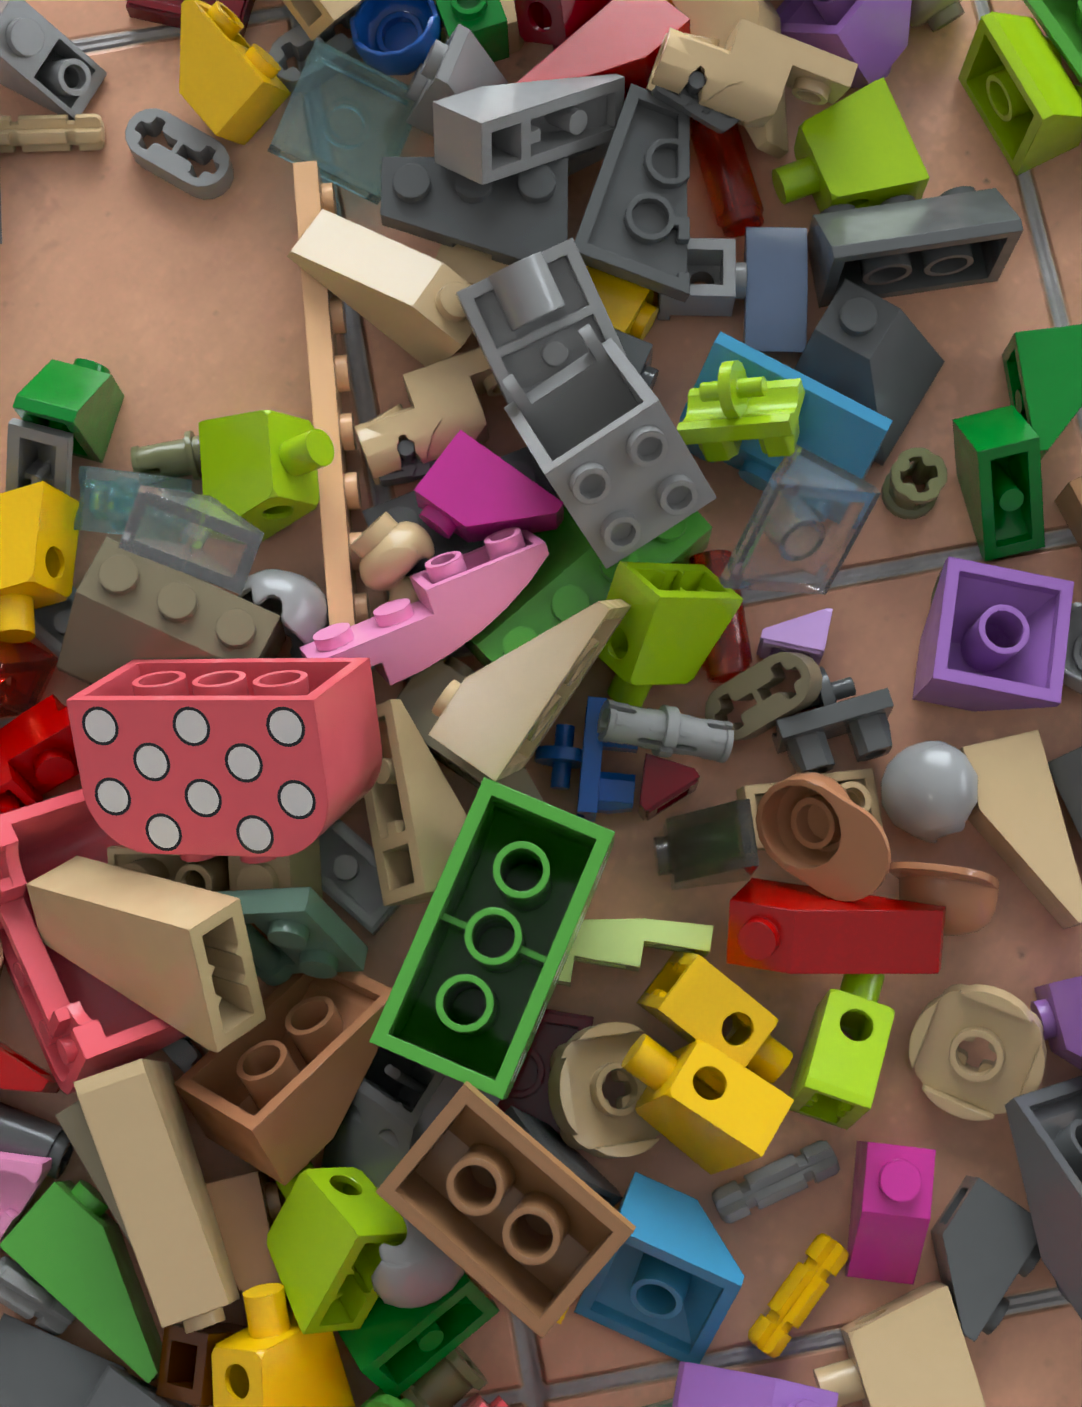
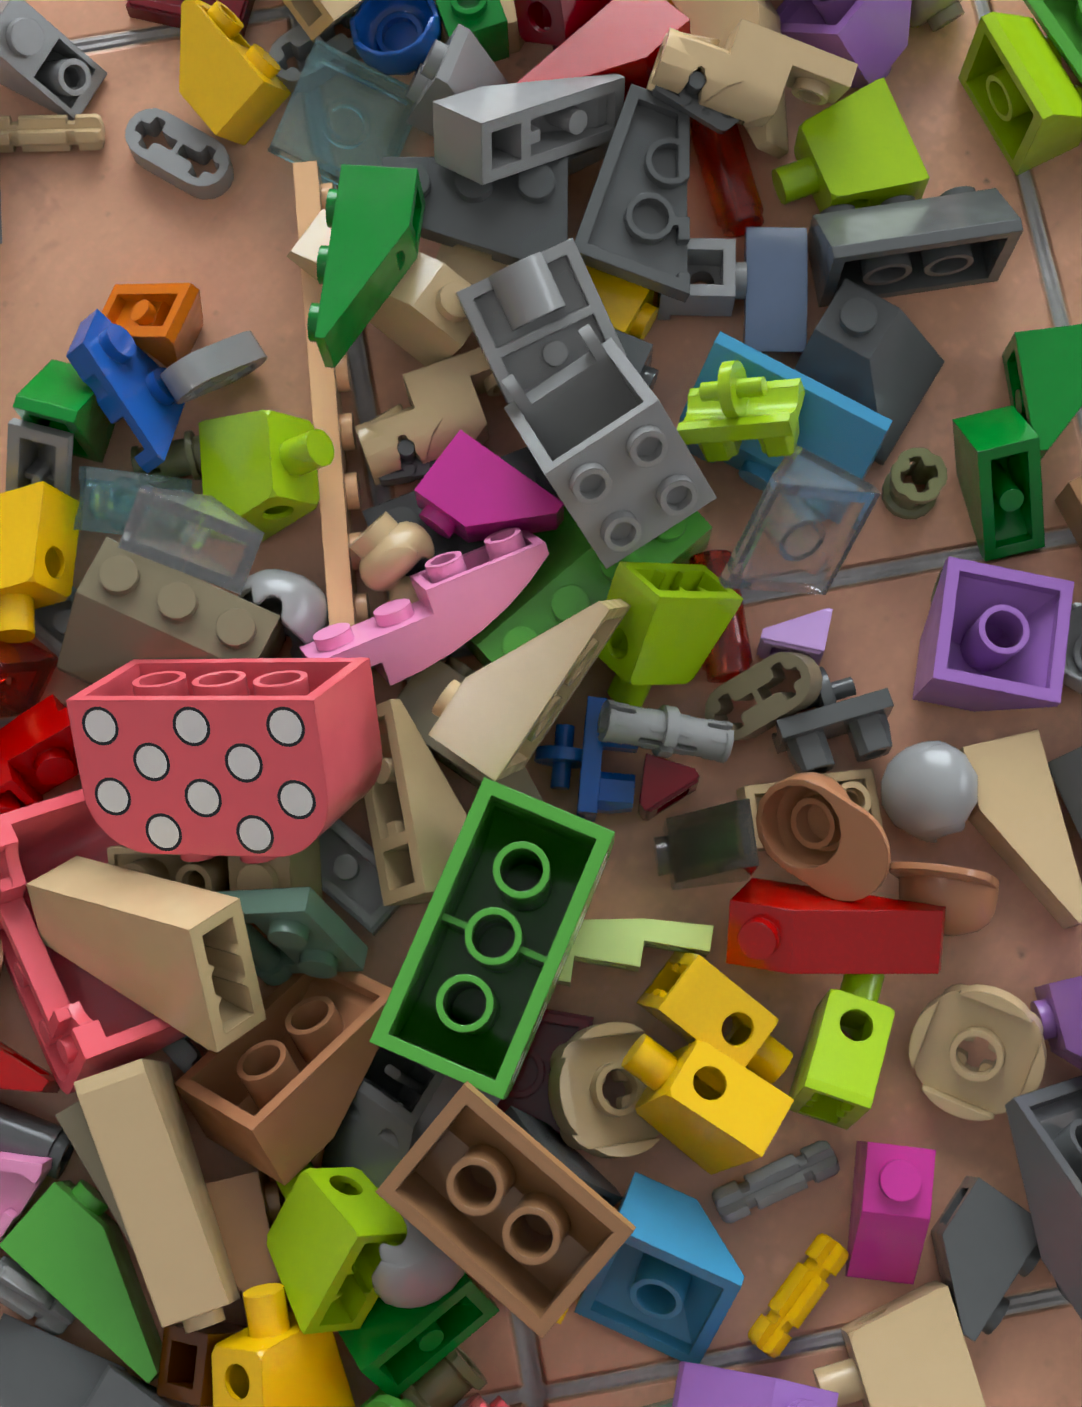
none -> blue wing [66,309,185,474]
none -> orange slope [101,283,204,368]
none -> light grey beam [160,331,267,404]
none -> green slope [307,164,425,368]

